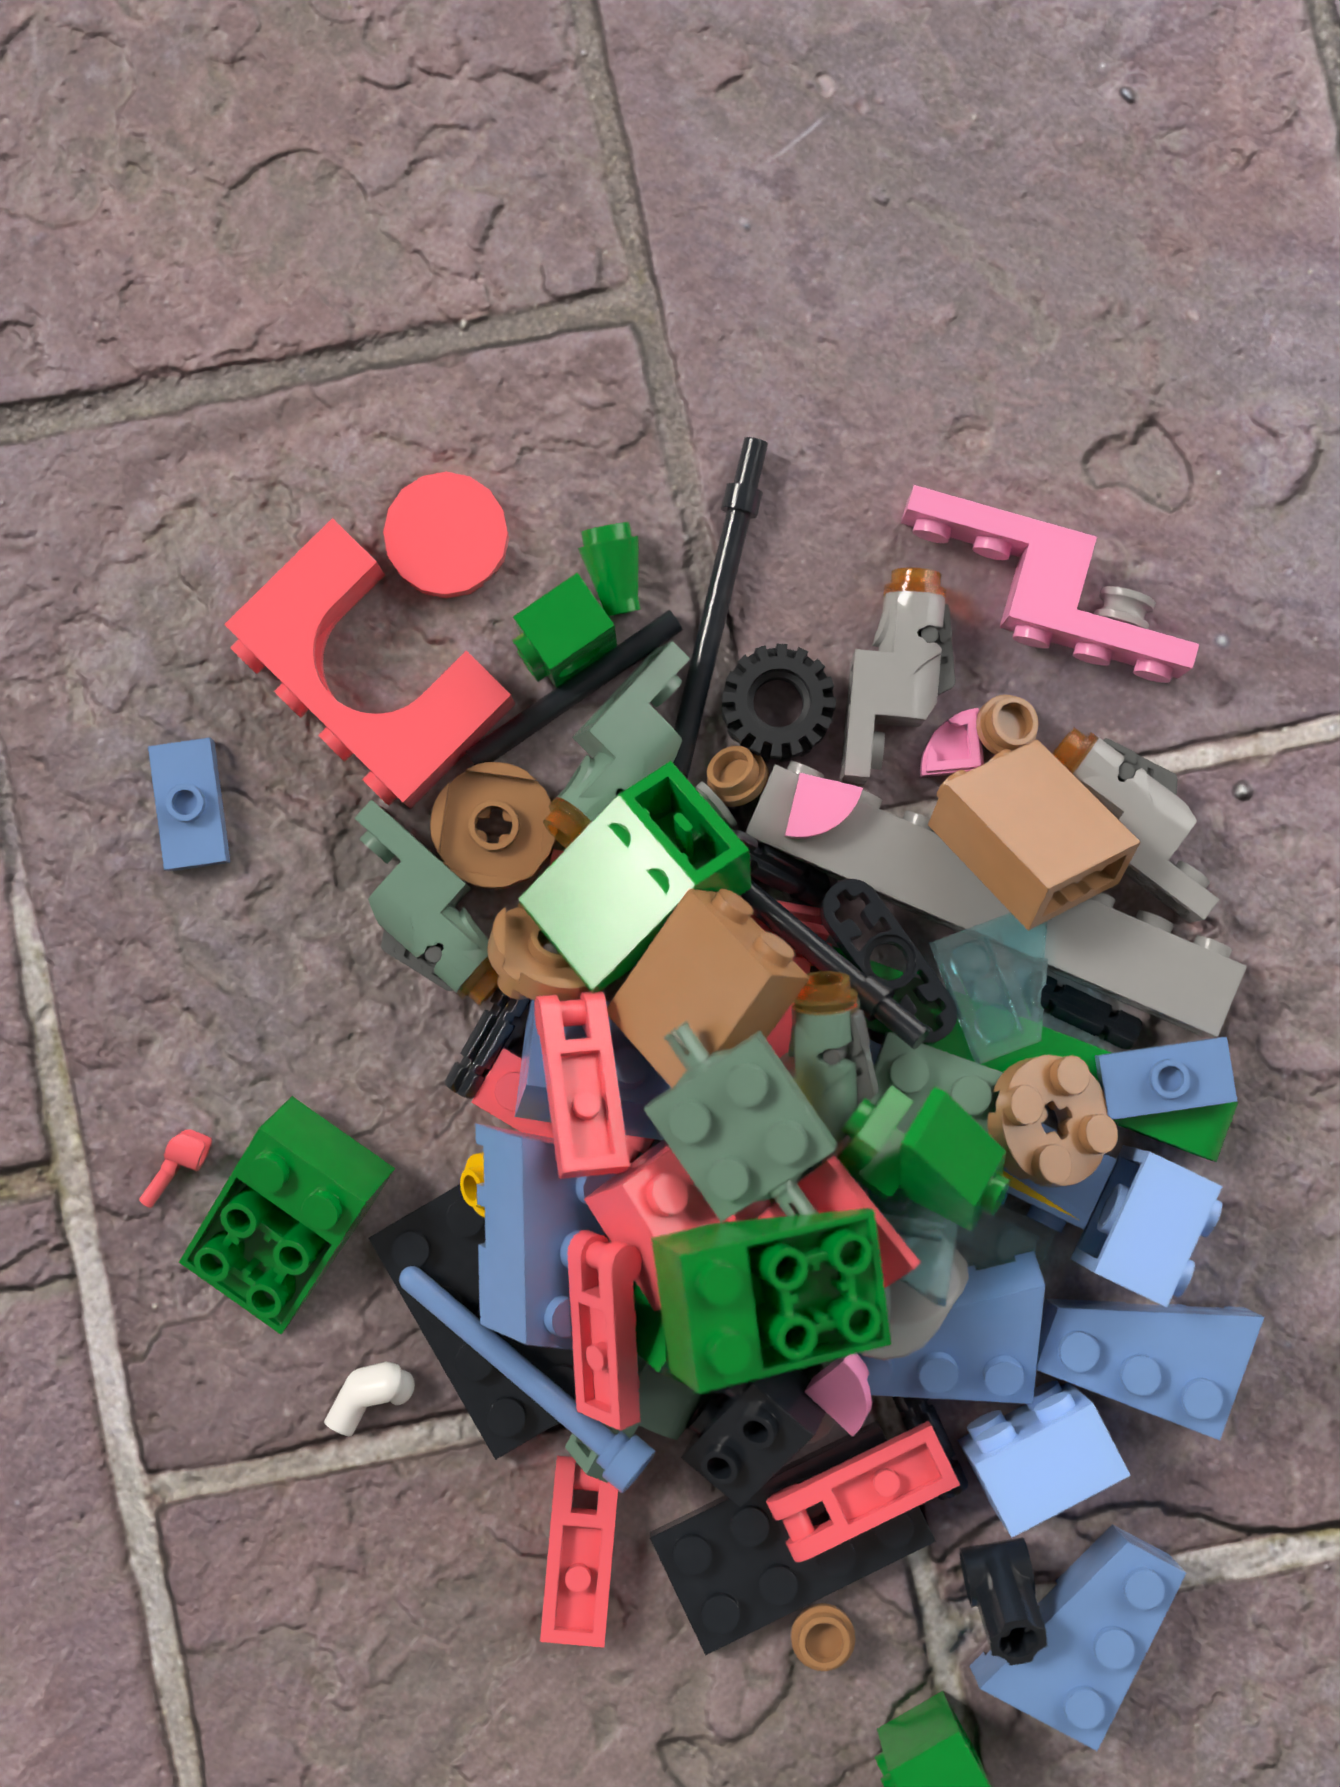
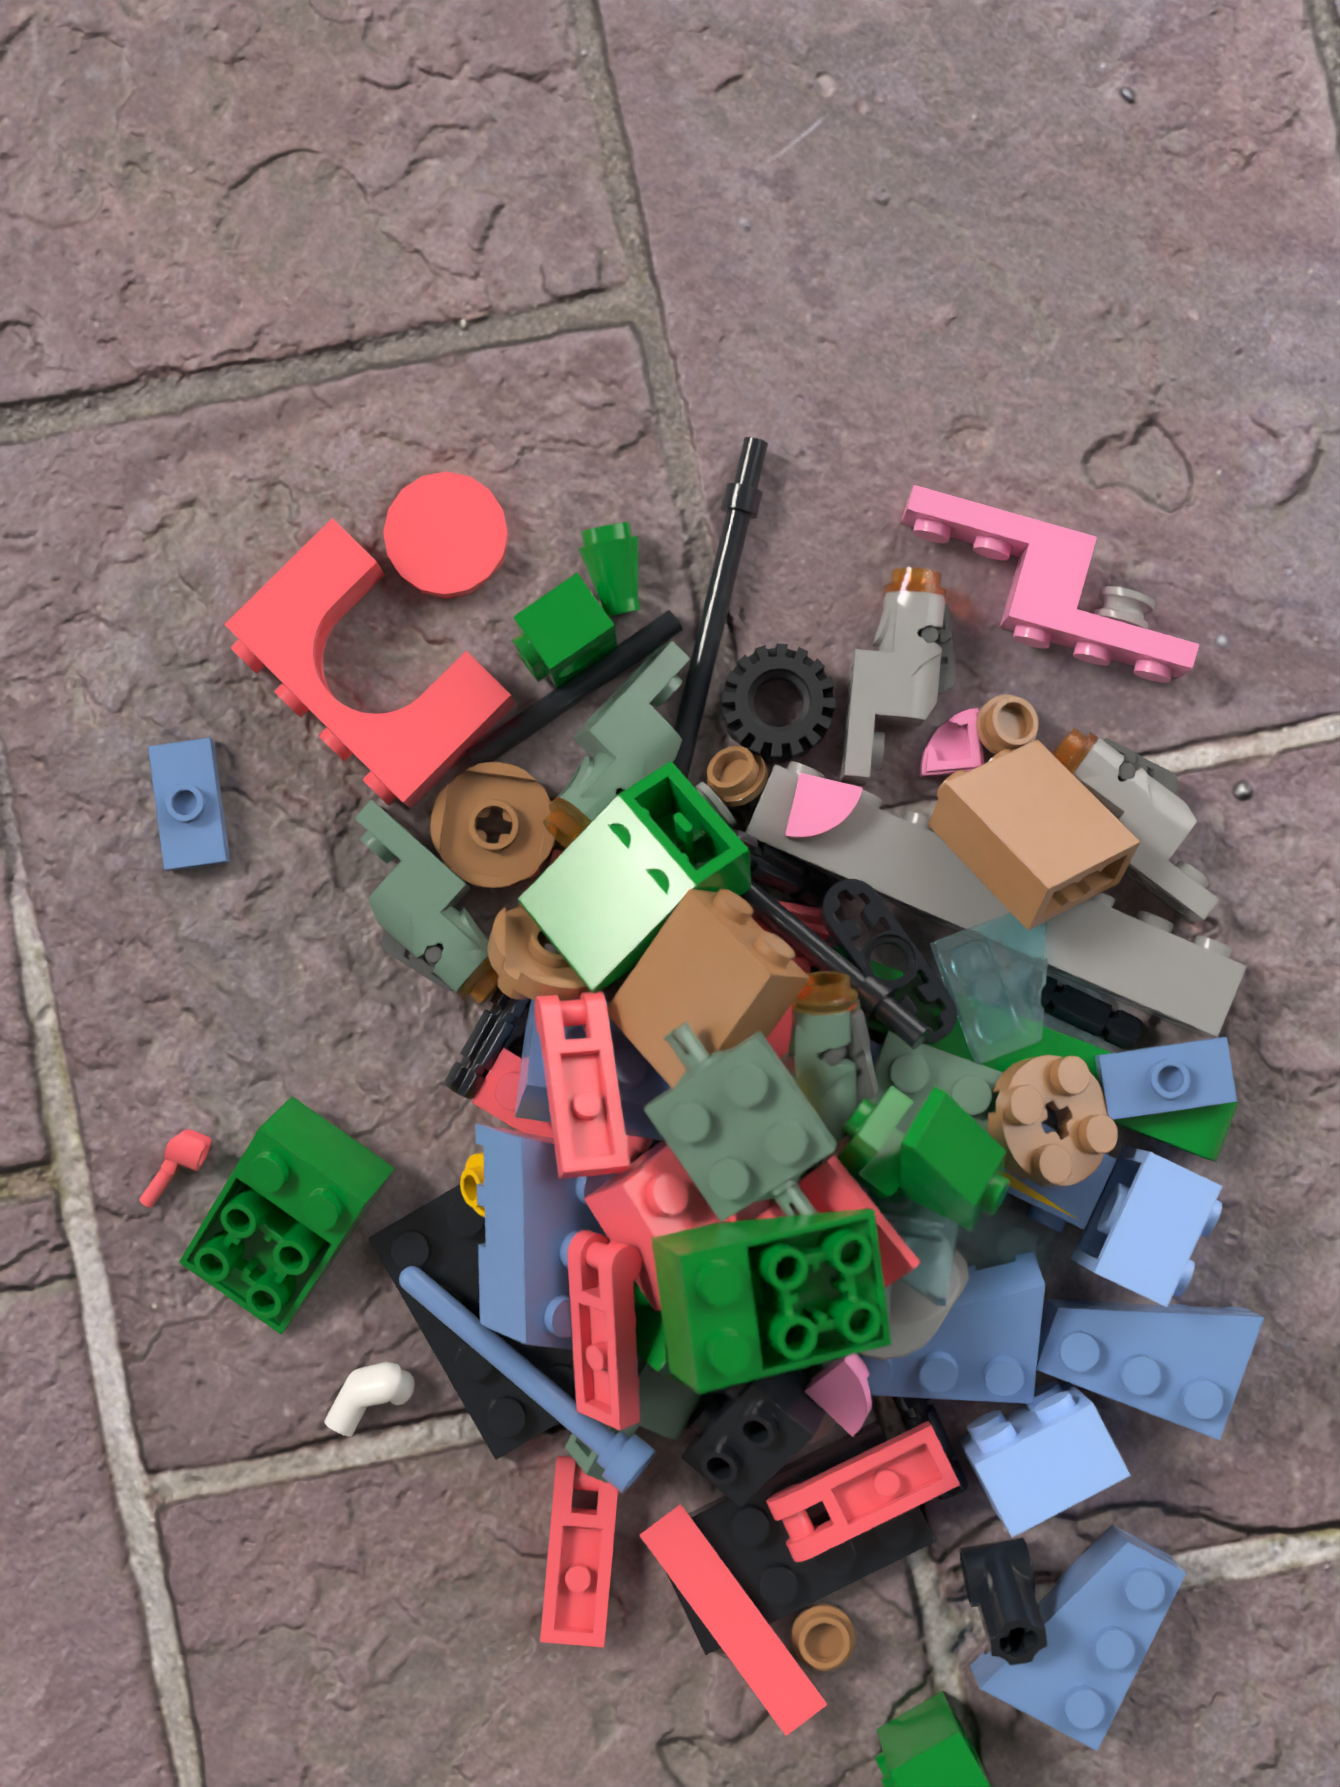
none -> coral sticker [639,1504,828,1736]

